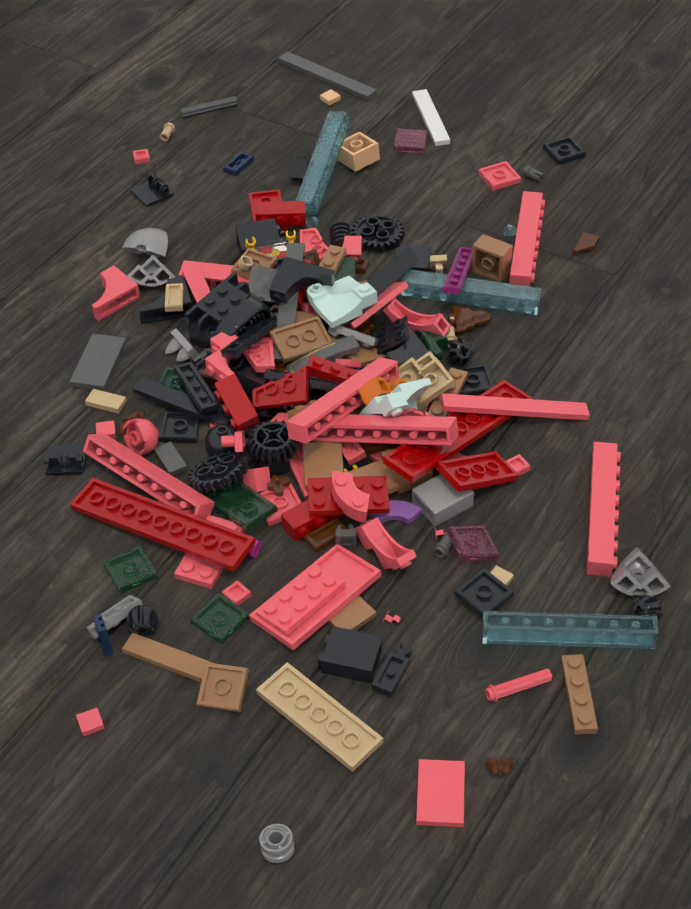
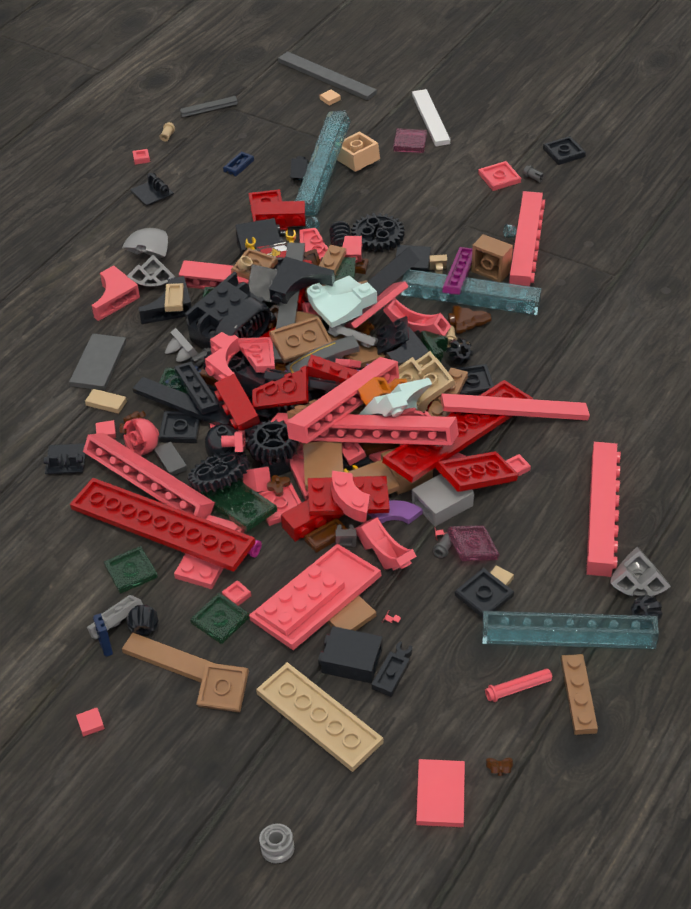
coral tile [181,263,211,303] -> none
black plate [220,319,277,359] -> none
reddish brown tile [573,232,599,255] -> none

